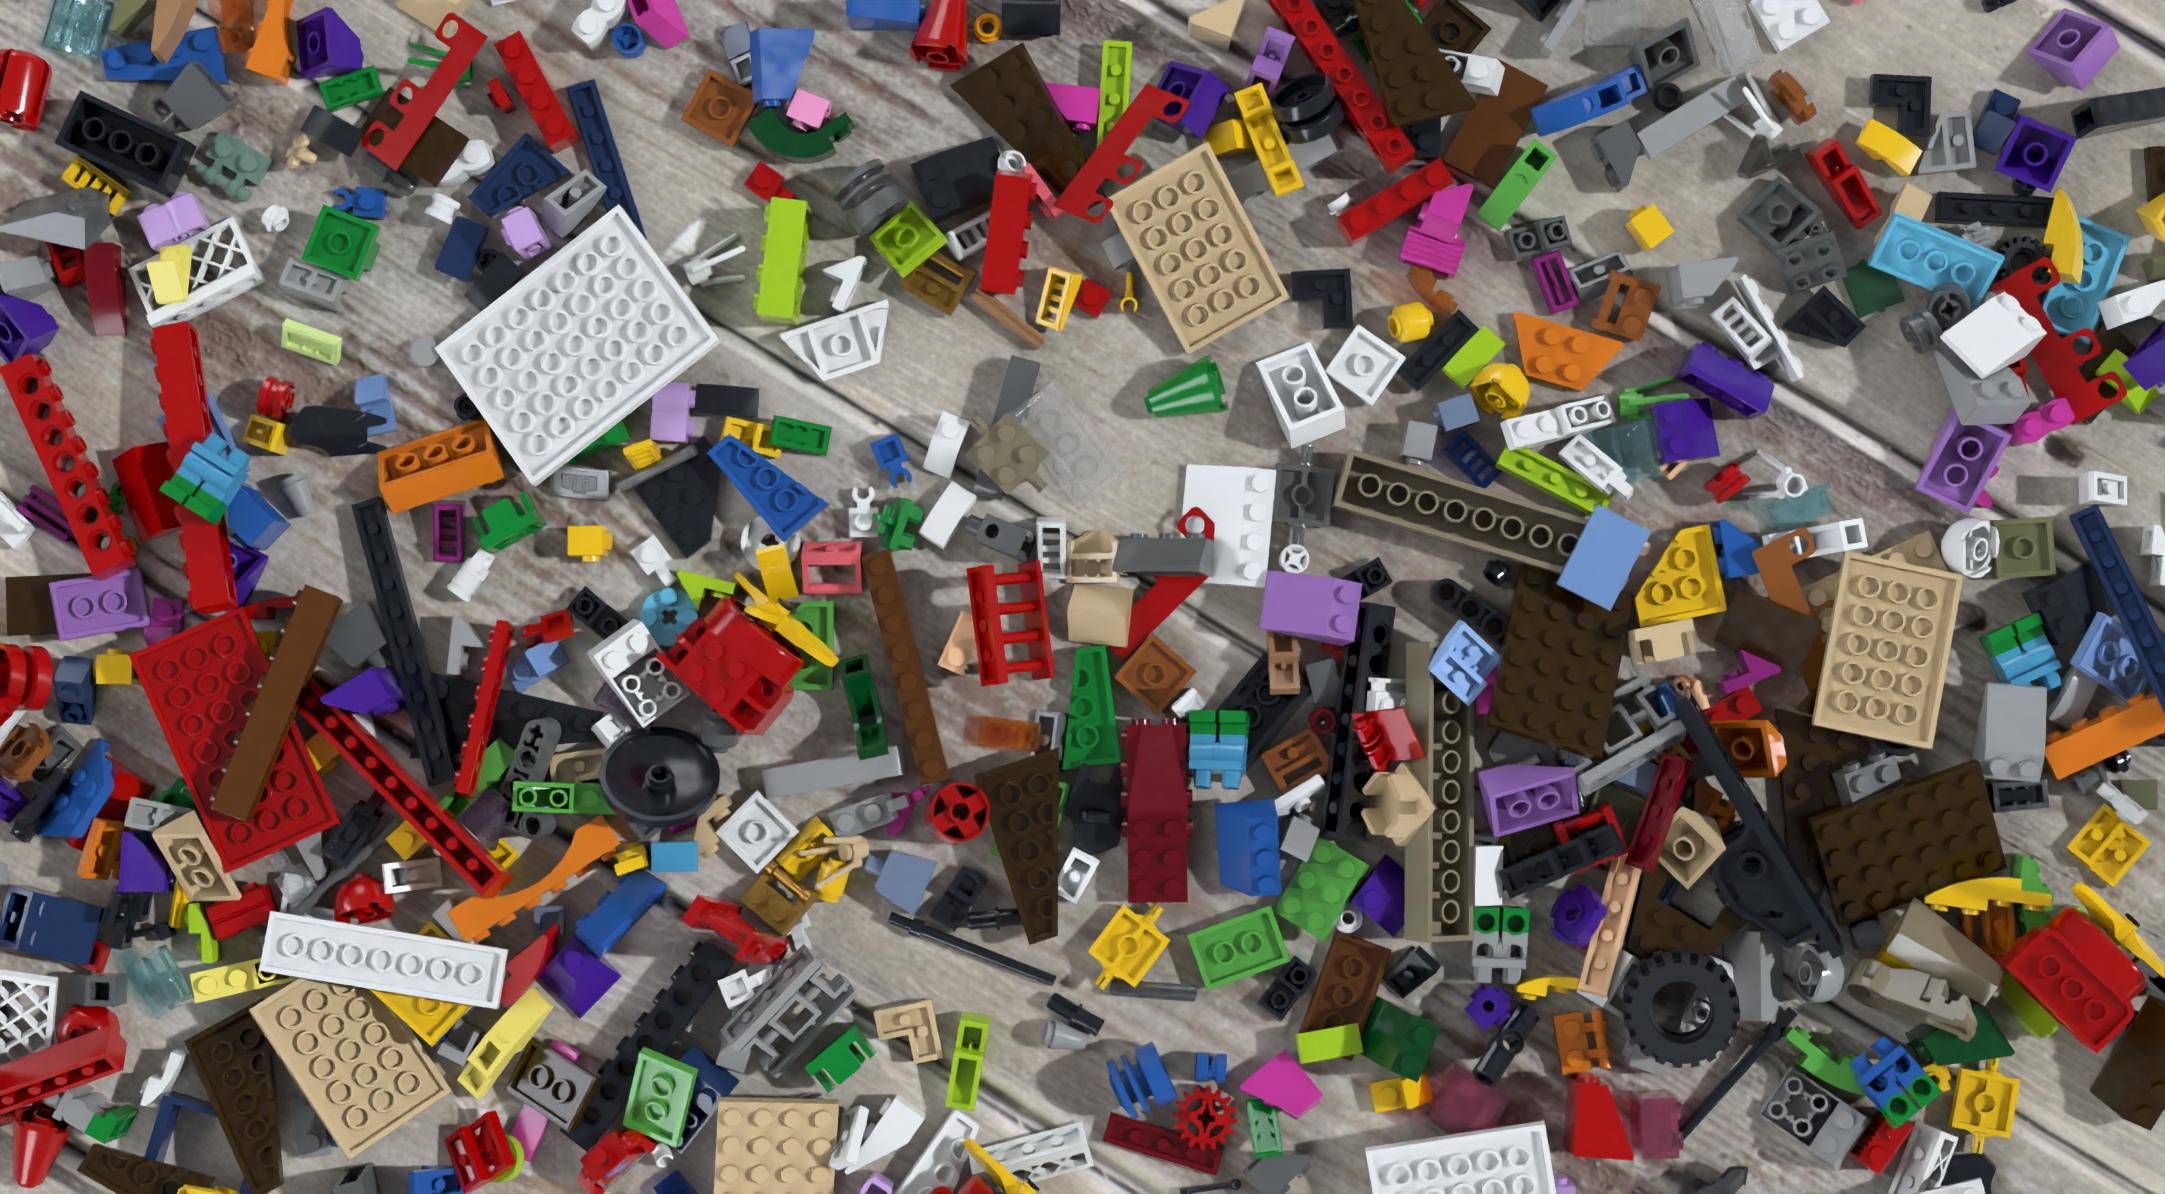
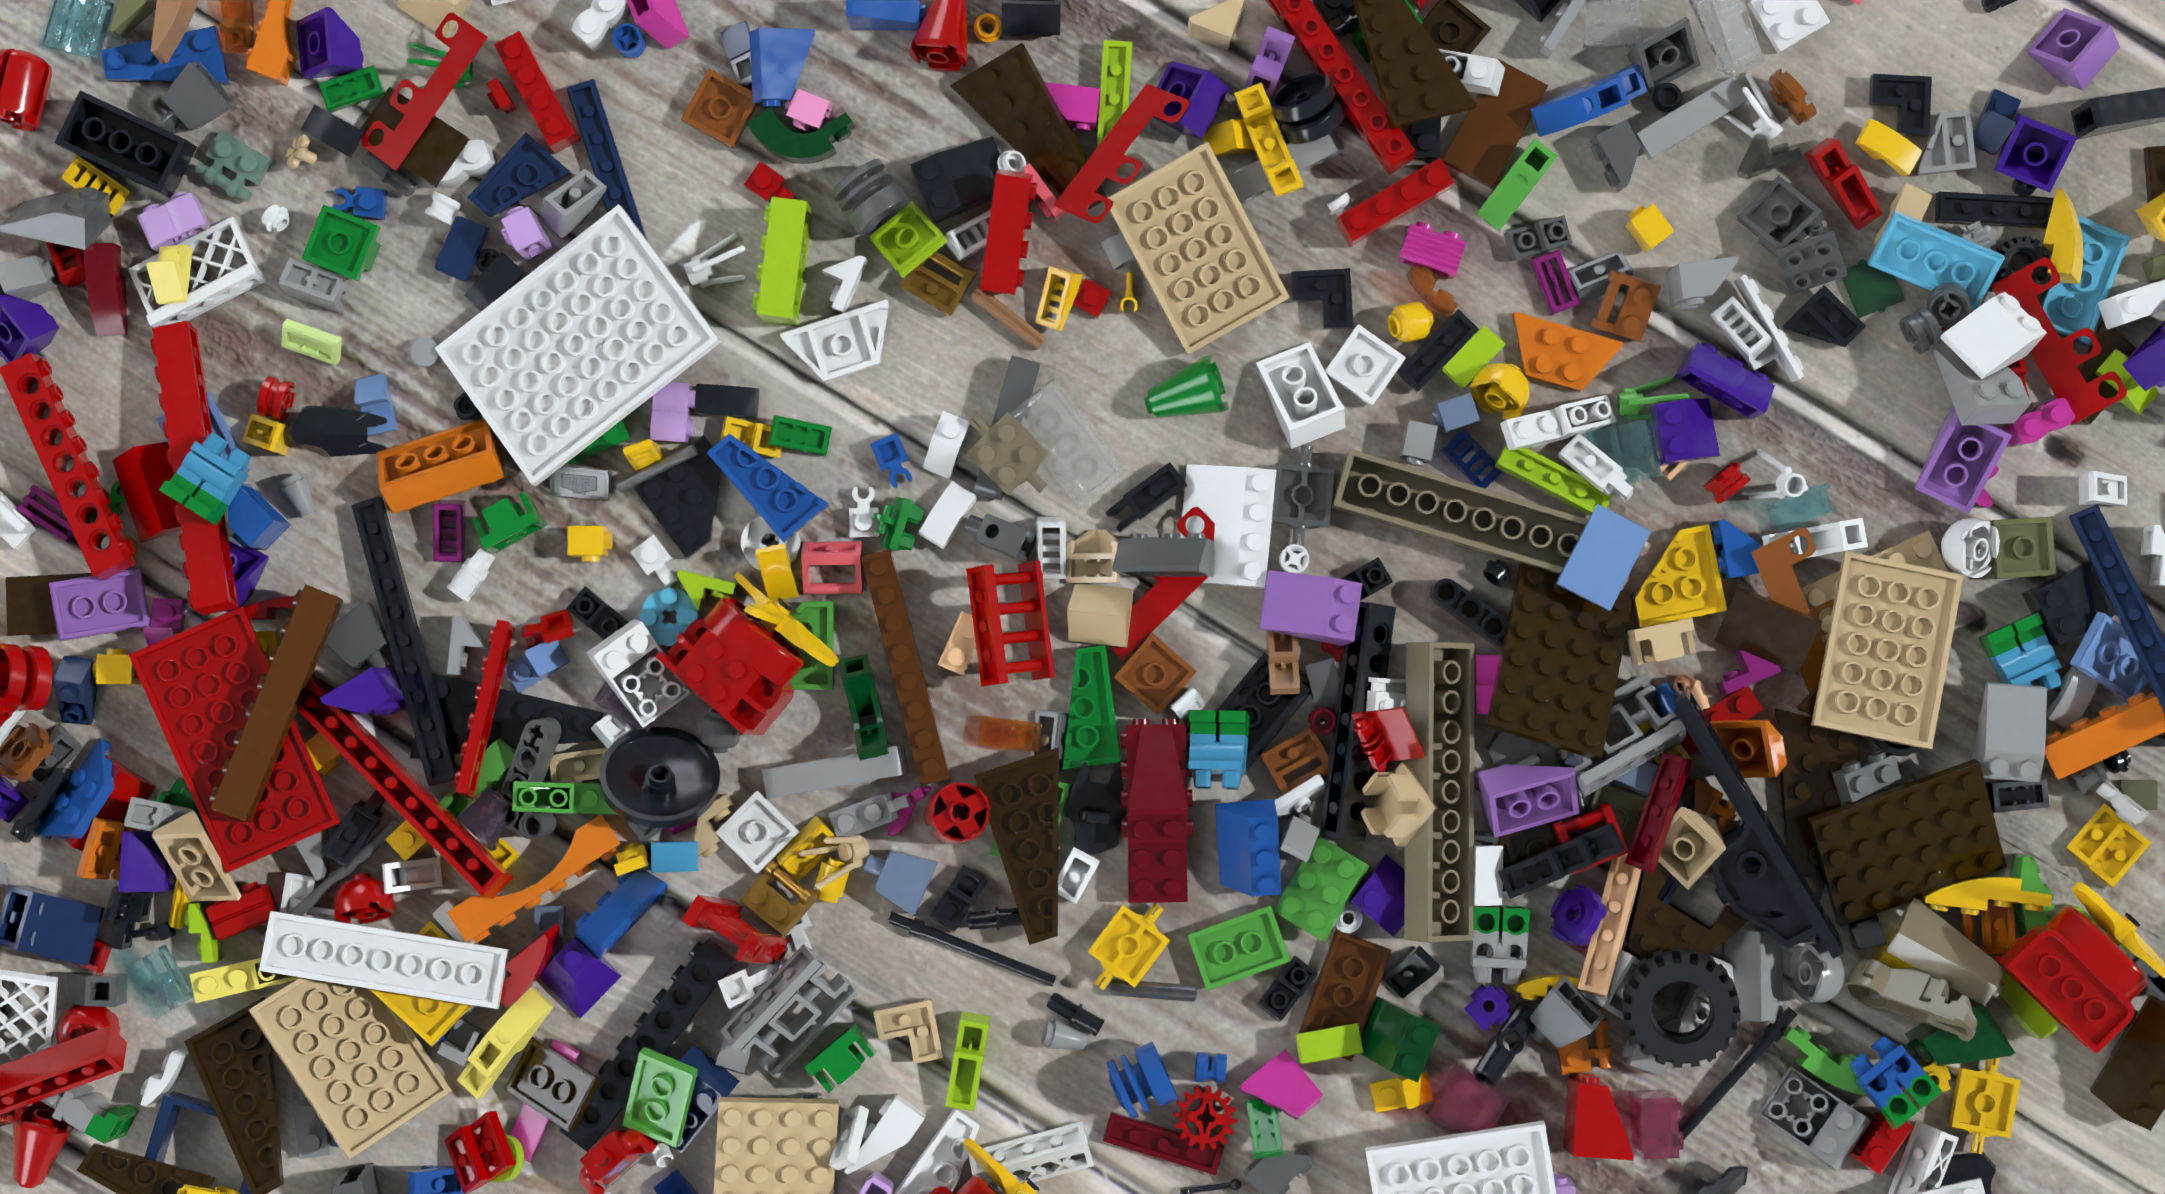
clear plate [268,850,318,904] -> none
dark pink slope [1418,183,1474,244] -> none
light blue slope [1428,619,1500,706] -> none
none -> black hinge [1105,462,1188,533]
none -> dark grey torso [1530,975,1604,1048]

